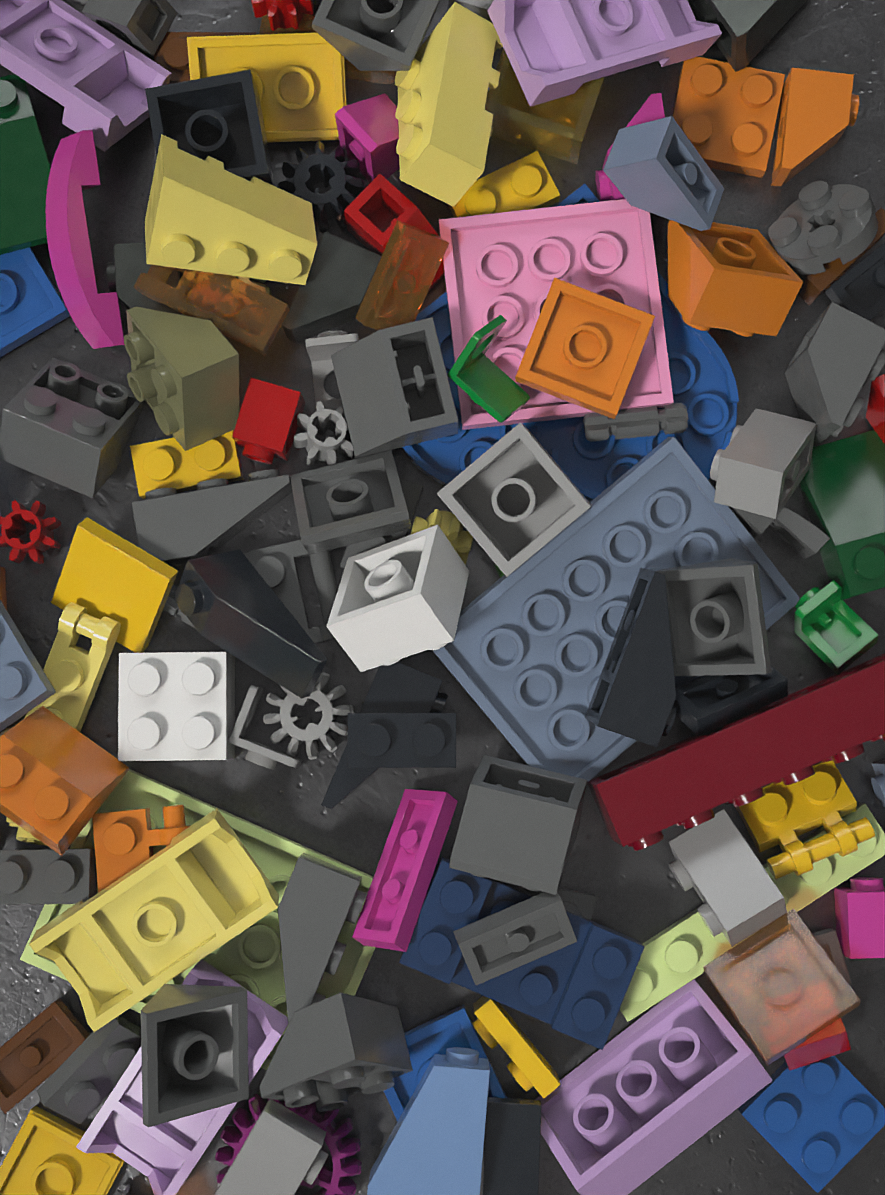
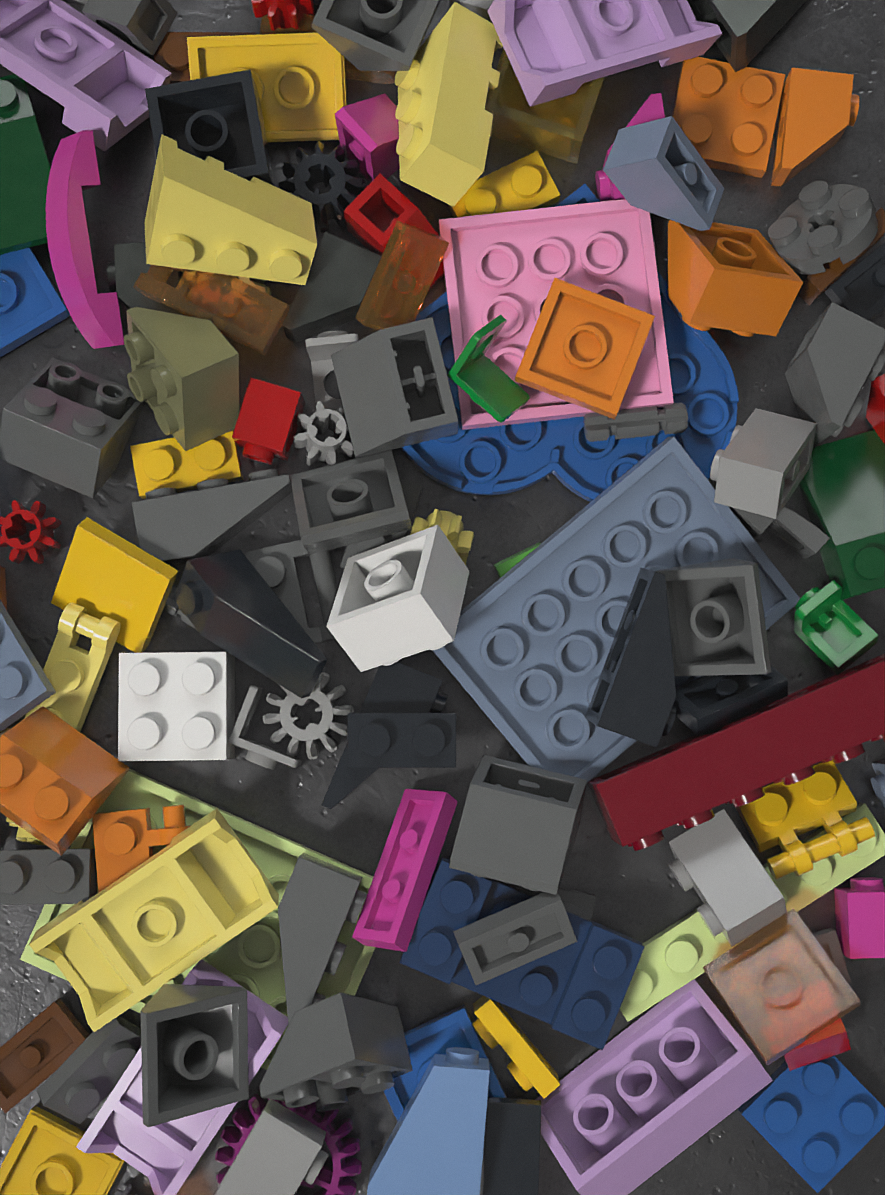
light grey brick [437,422,591,577] -> none

